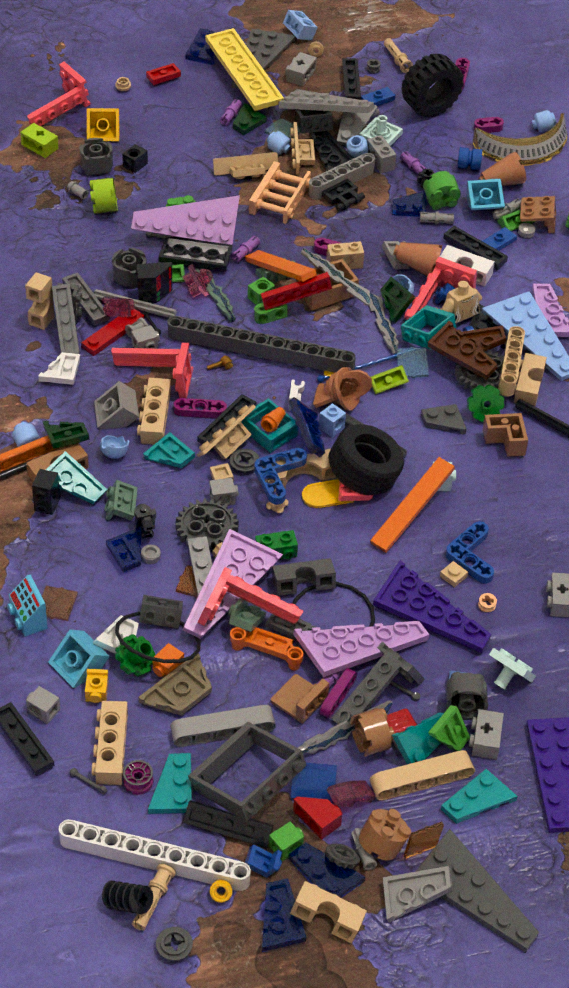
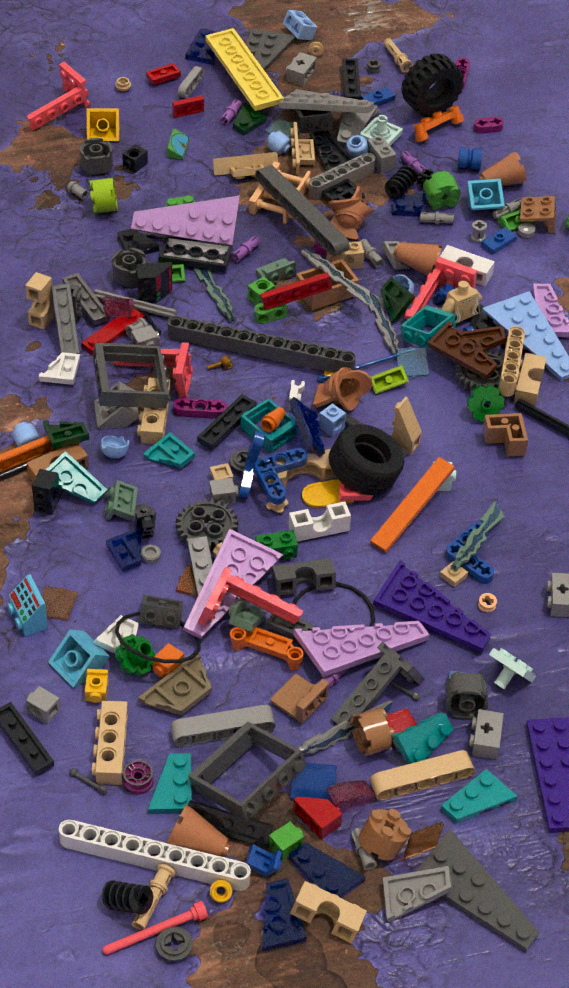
lime brick [20,123,59,158] -> none
clear pink hips [182,264,213,297] -> none
tan bracket [196,404,256,460] -> none
orange tile [245,250,317,282] -> none
magenta beam [320,668,357,719] -> none
dark grey gear [325,843,360,869] -> none
dark grey wing [421,404,467,435] -> none
bright green wing [428,705,470,751] -> none
black plate [443,226,508,269] -> none
windscreen [473,113,568,166] -> none
light blue head [532,110,556,133] -> none
none -> dark grey window [93,343,171,408]
none -> coral piece [102,901,208,955]
none -> black wing [117,229,160,255]
none -> slope [167,129,189,159]
none -> nougat cone [167,805,230,857]
none -> red plate [172,95,204,118]
none -> light grey beam [178,66,204,99]
none -> blue beam [238,431,265,499]
none -> dark grey beam [255,165,350,256]
none -> white arch [288,502,351,542]
none -> nougat helmet [328,186,374,241]
none -> light grey pin [361,239,384,268]
none -> black piece [385,165,418,200]
none -> tan slope [391,396,422,455]
none -> orange plate [413,105,464,142]
none -> sand green sword [451,501,504,571]
none -> light grey bush [470,220,487,243]

